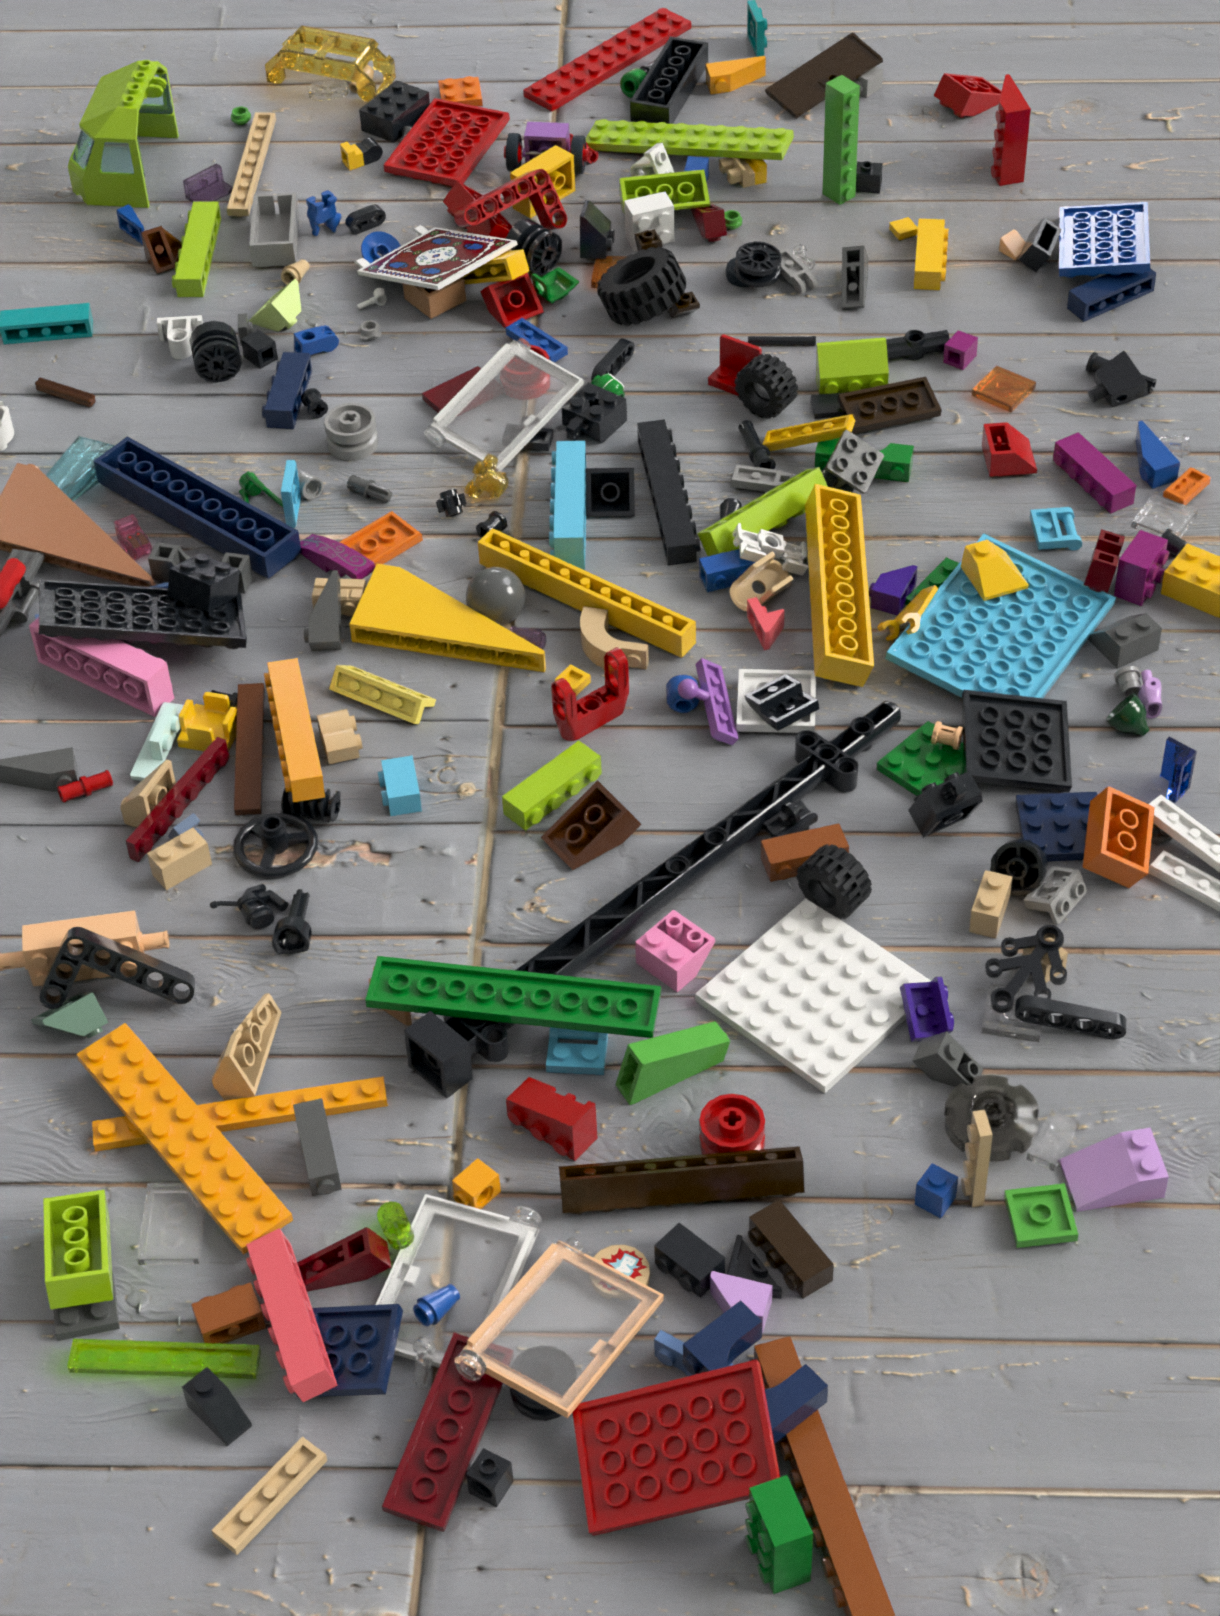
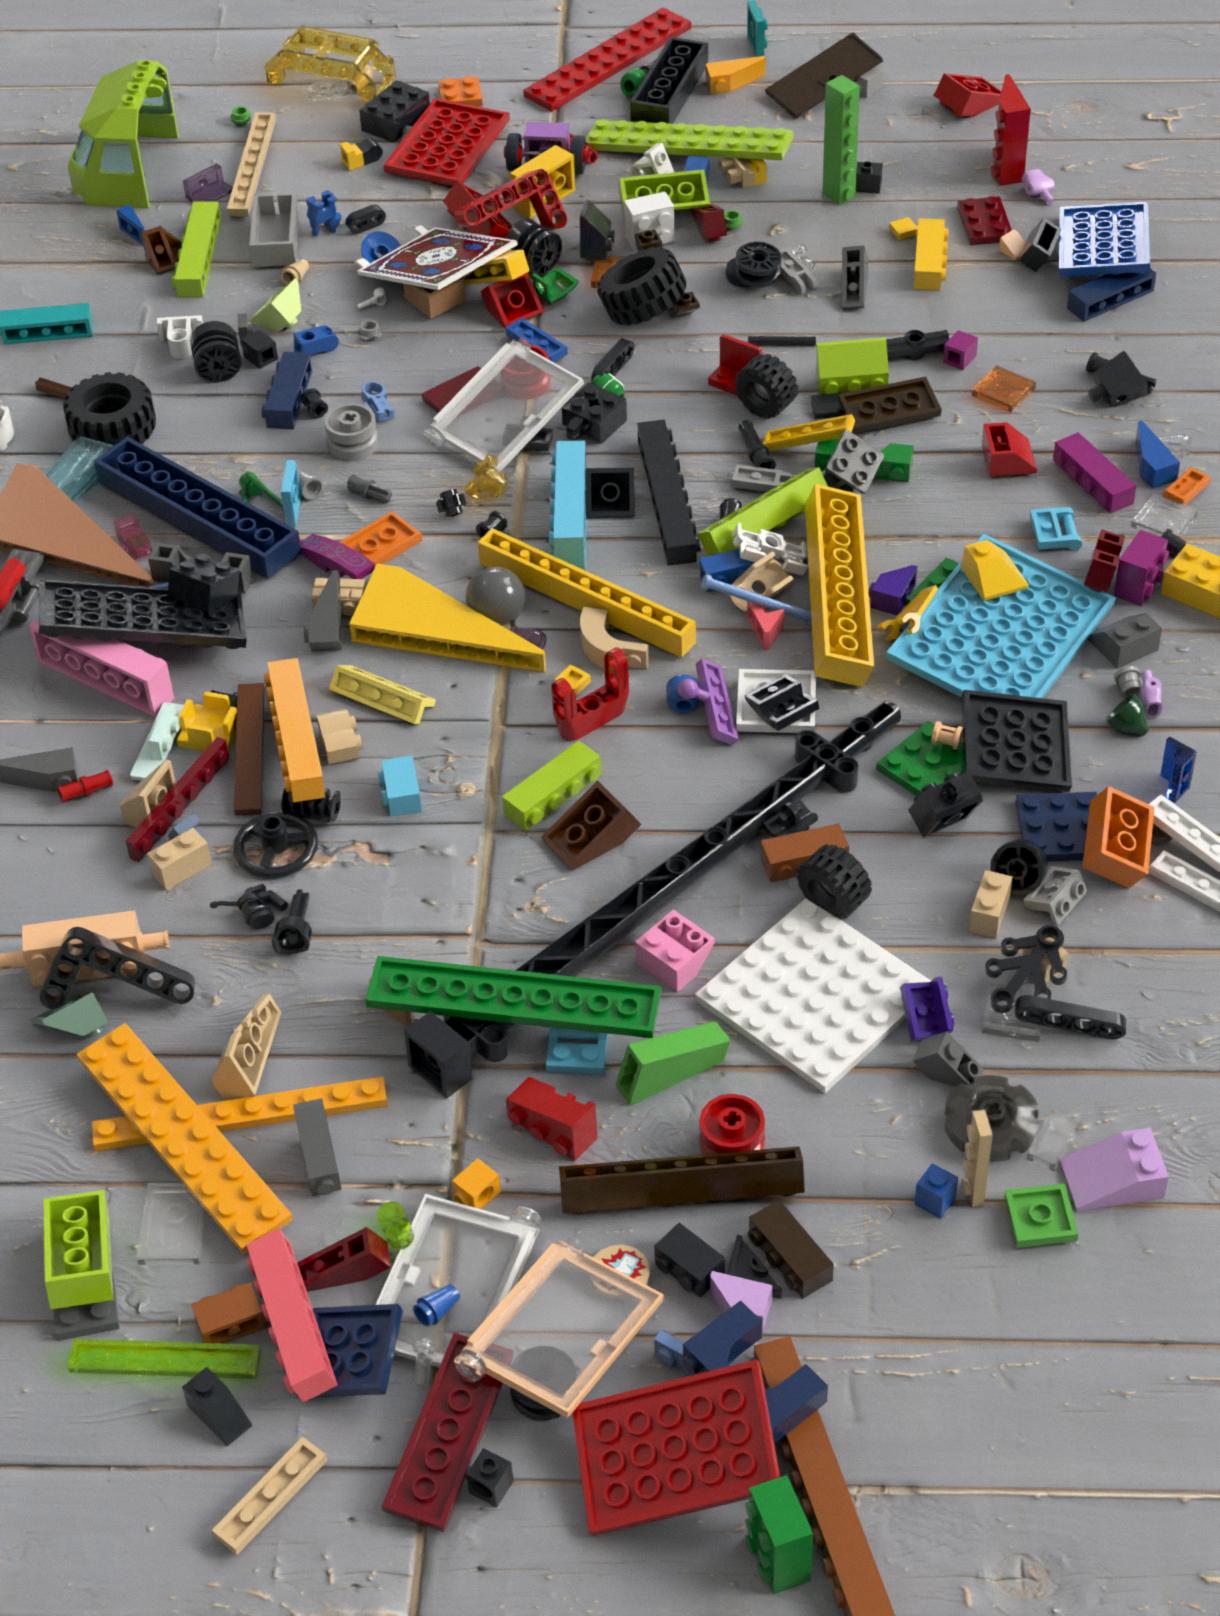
none -> black tyre [63,372,156,454]
none -> medium blue piece [361,381,396,422]
none -> medium blue bar [701,574,812,625]
none -> dark red plate [957,196,1012,245]
none -> lavender piece [1021,169,1055,205]

